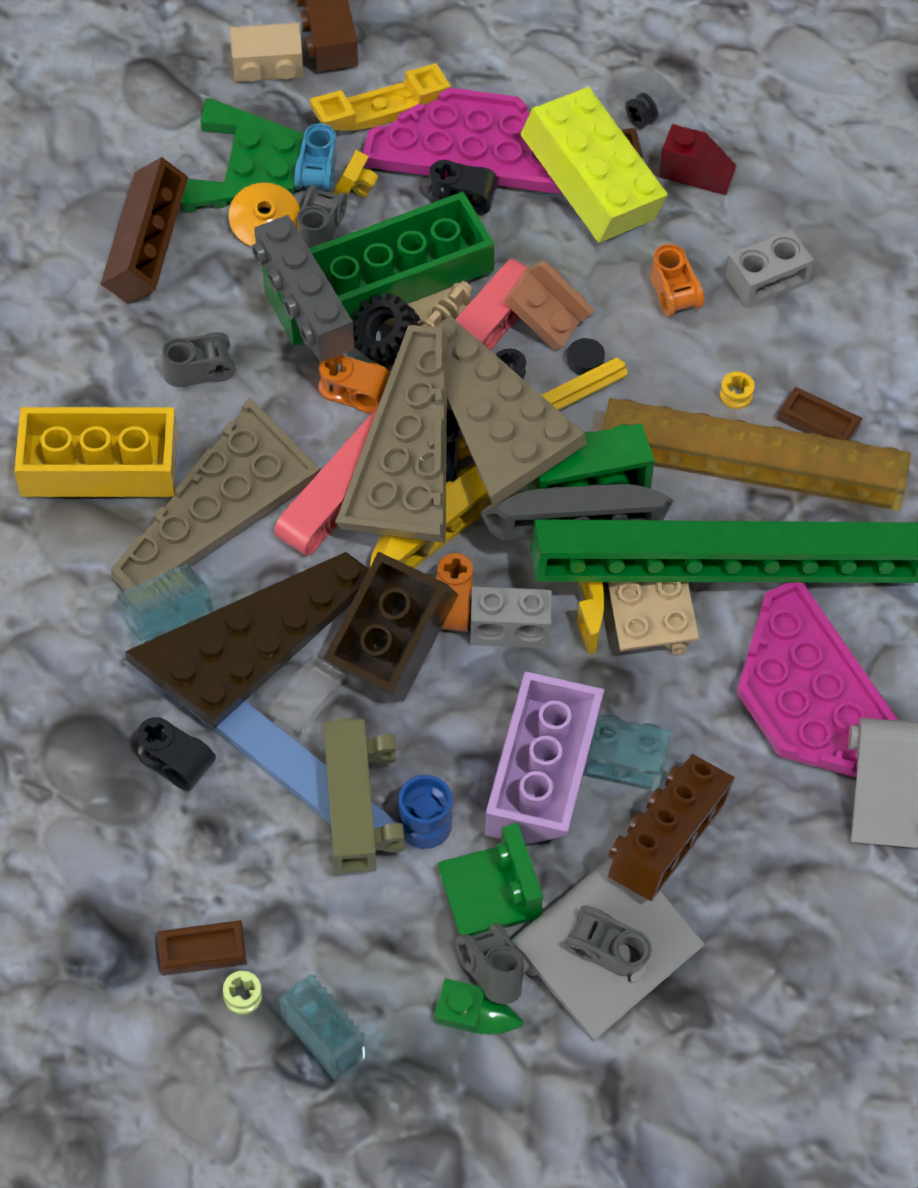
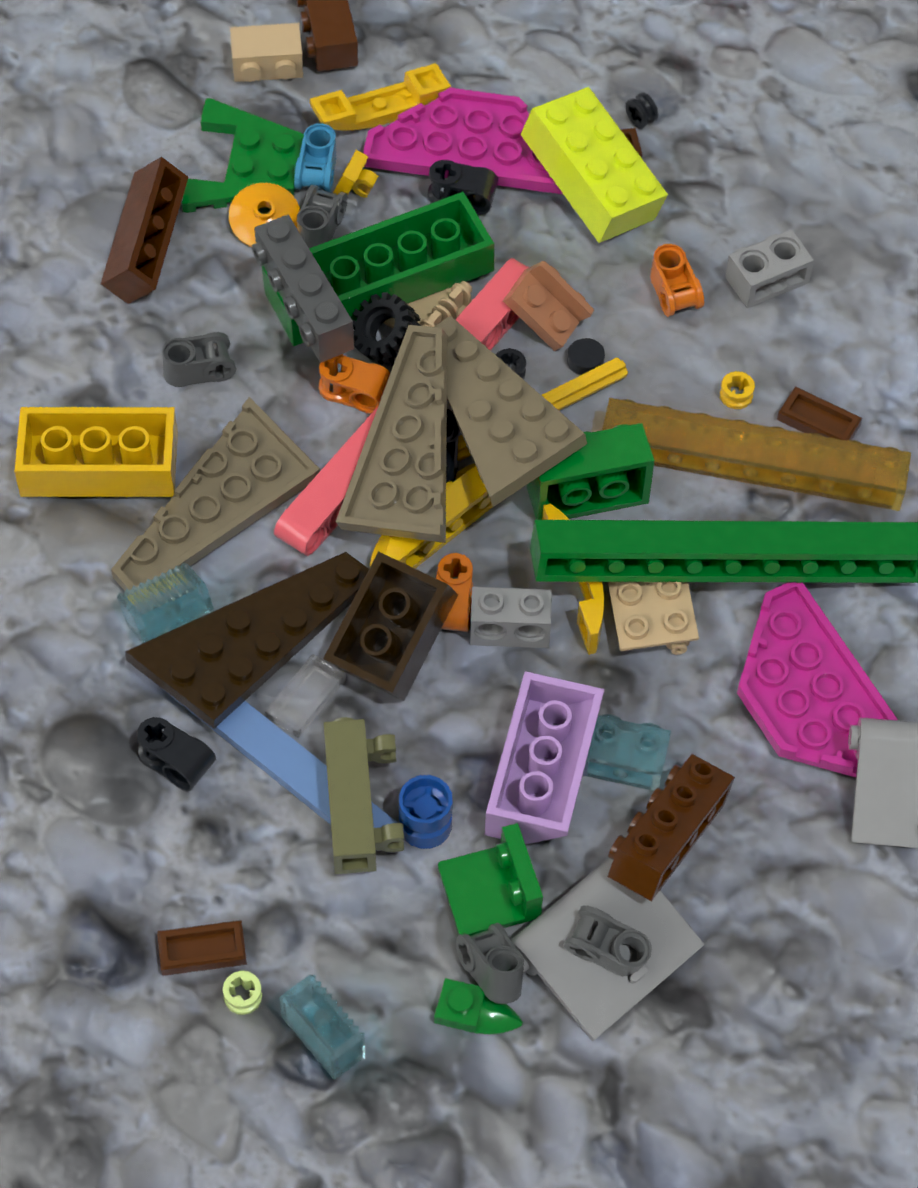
dark grey brick [480,484,674,541] -> none
dark red slope [659,124,737,196] -> none

